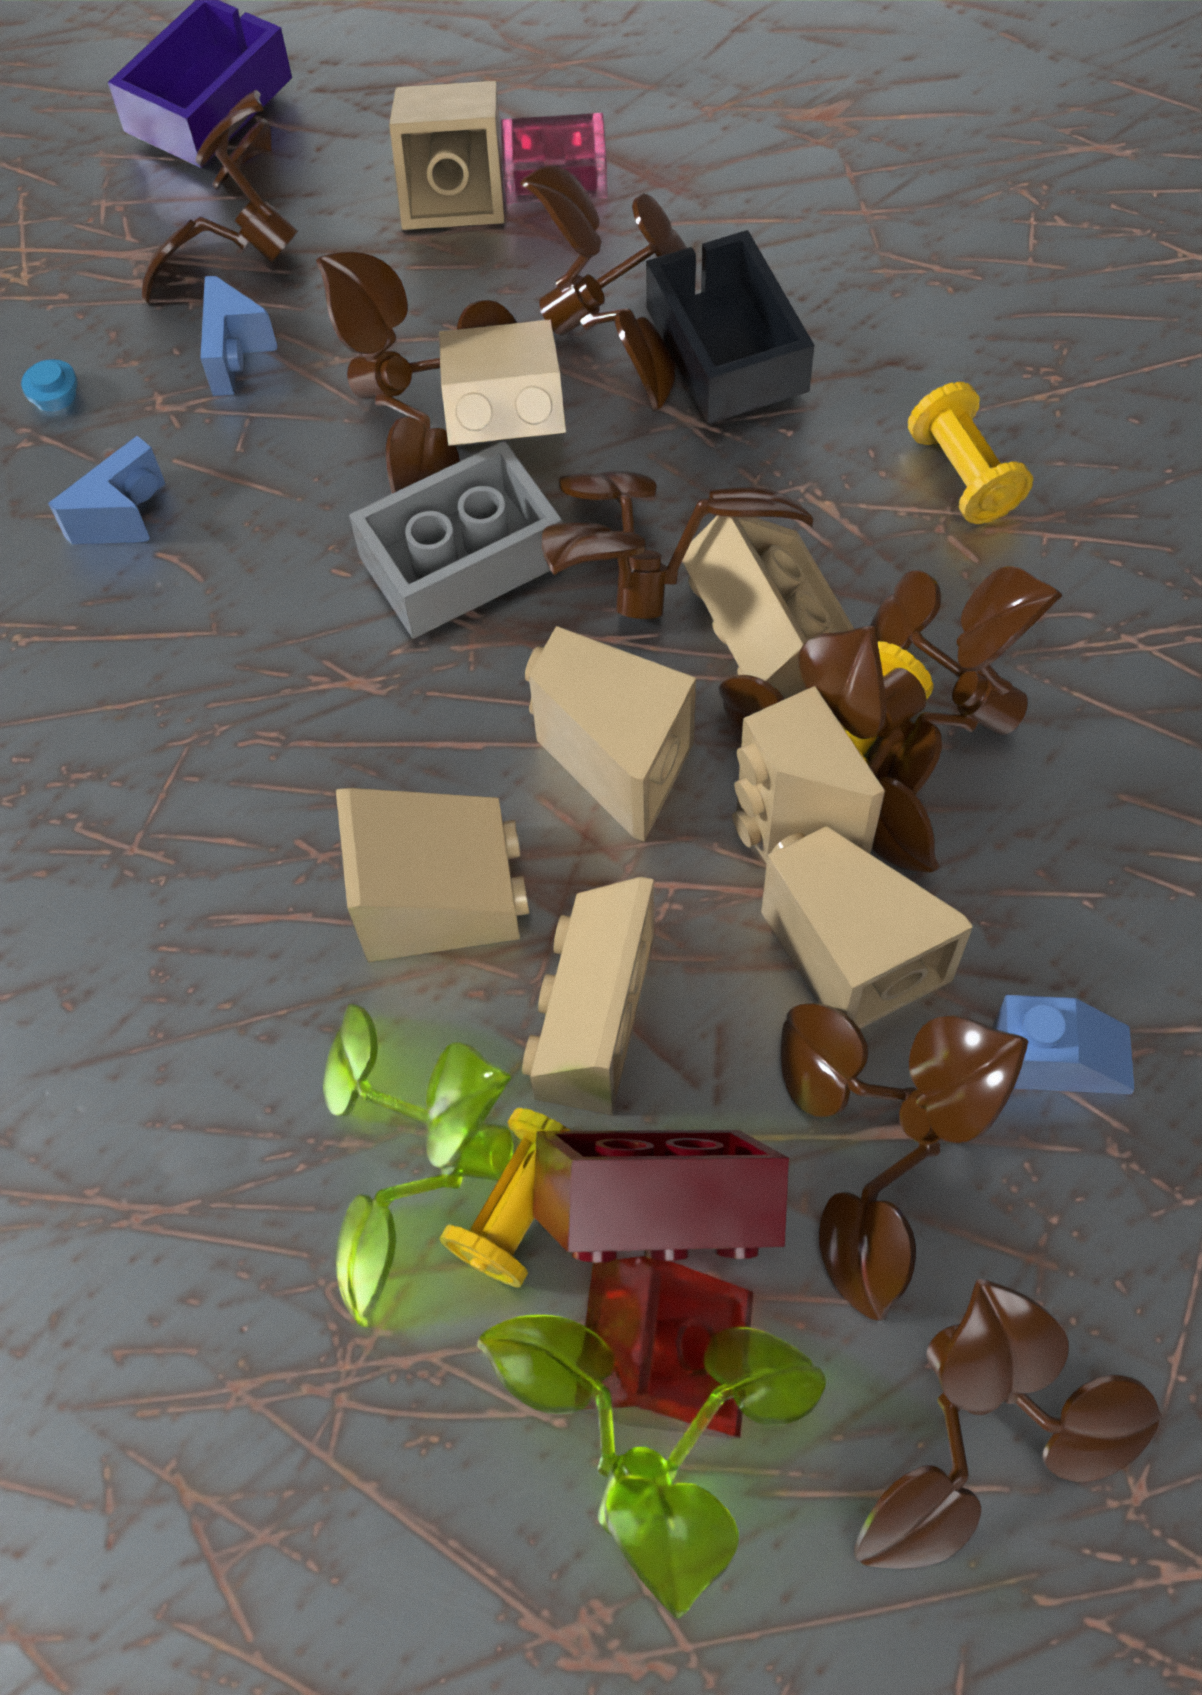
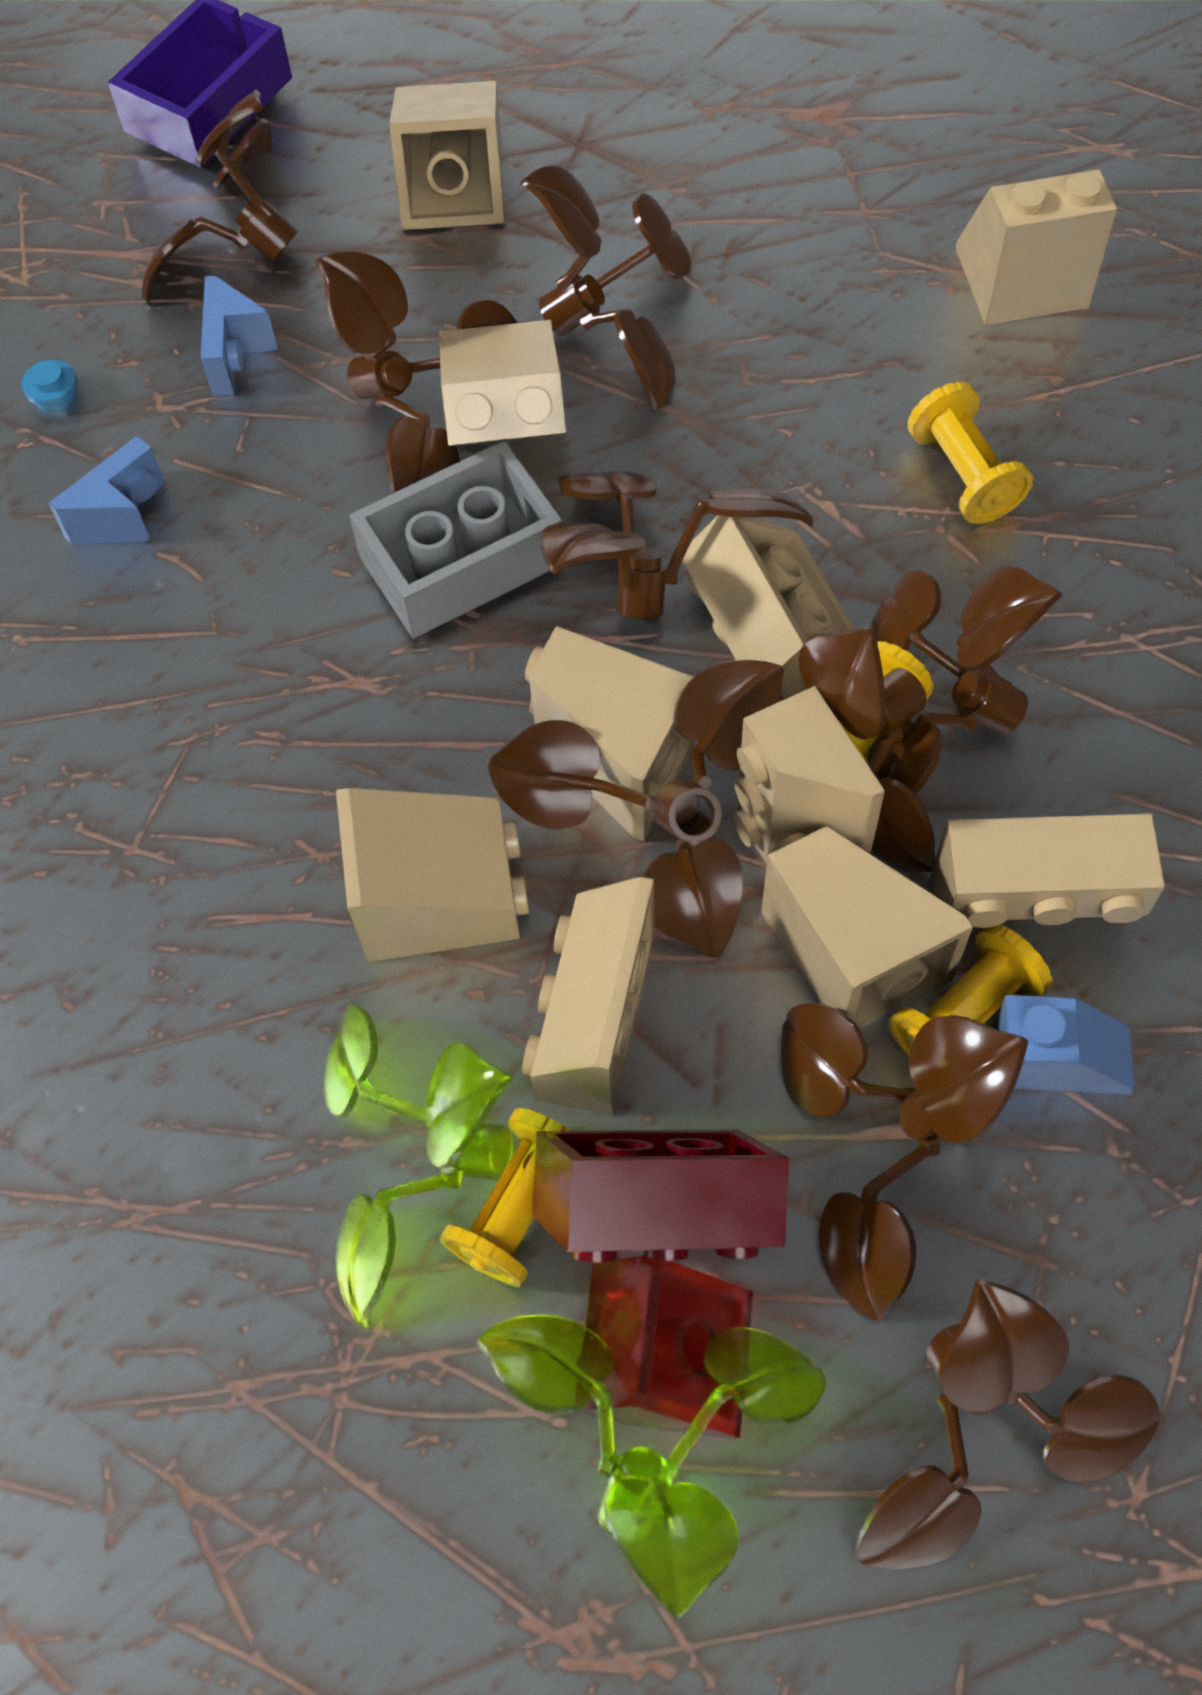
clear pink brick [501,113,608,204] -> none
black piece [646,230,815,424] -> none
none -> reddish brown plant [487,660,784,958]
none -> yellow hose [888,925,1053,1057]
none -> tan slope [930,813,1165,928]
none -> tan slope [955,169,1117,326]

